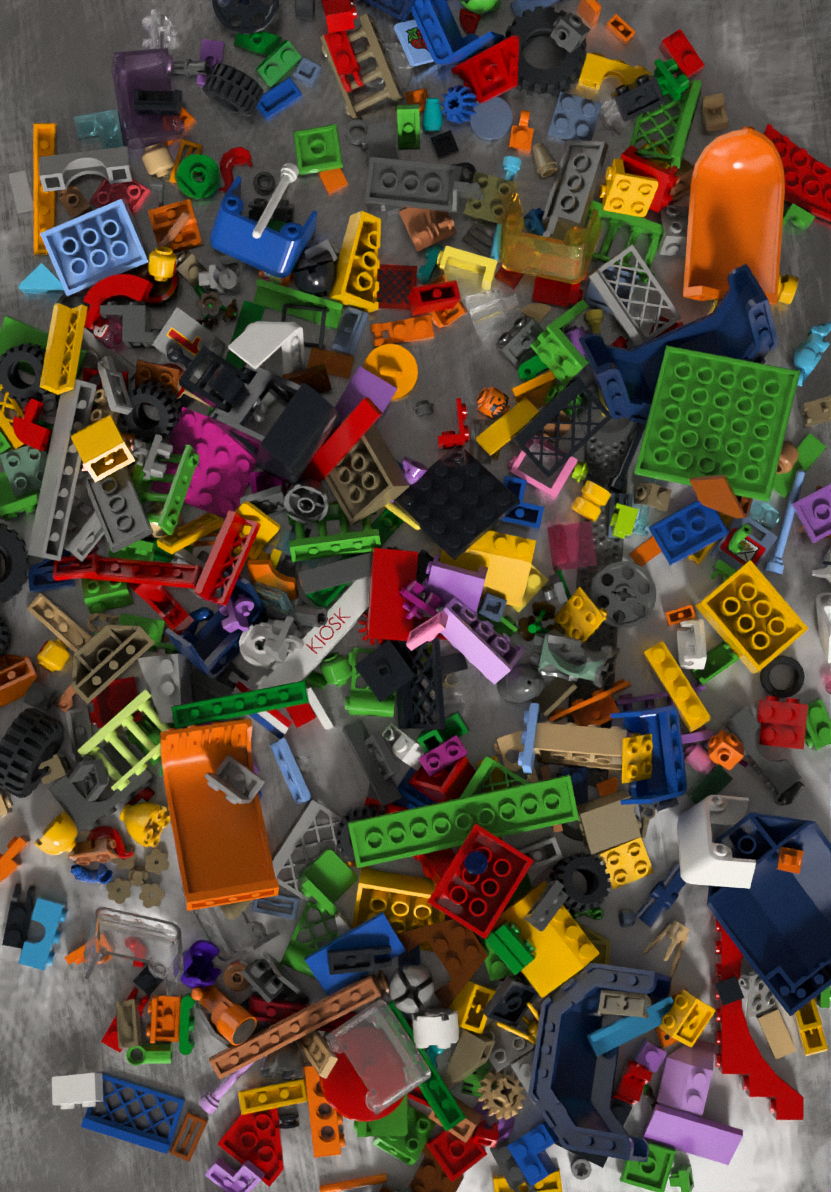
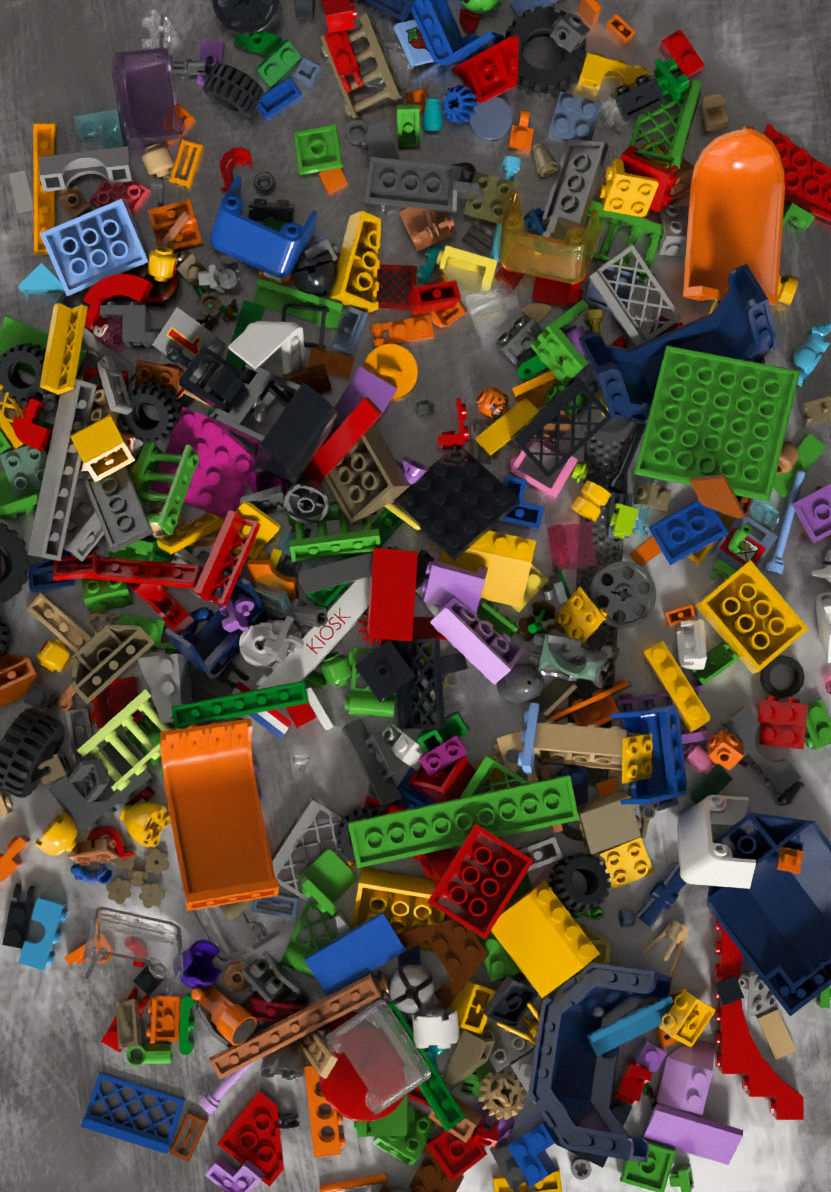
white brick [52,1073,103,1110] -> none
black hinge [133,89,183,116] -> none
light grey hips [133,434,173,480] -> none
green plate [175,154,220,200] -> none
light grey bracket [204,755,265,804] -> none
yellow tile [237,1078,308,1115] -> none
white piece [252,163,299,239] -> none
light blue tile [270,737,312,805] -> none
black hinge [327,945,392,975] -> none
magenta hips [399,580,442,620] -> none
bright pink plate [406,611,448,651] -> none
black tile [430,130,459,160] -> none
clear blue plate [464,851,488,875] -> none
sand blue tile [478,592,507,622] -> none
green brick [485,919,537,975] -> none
dark grey bracket [524,880,568,932] -> none
dark tan hinge [598,990,651,1018] -> none
yellow slope [793,999,828,1057] -> none

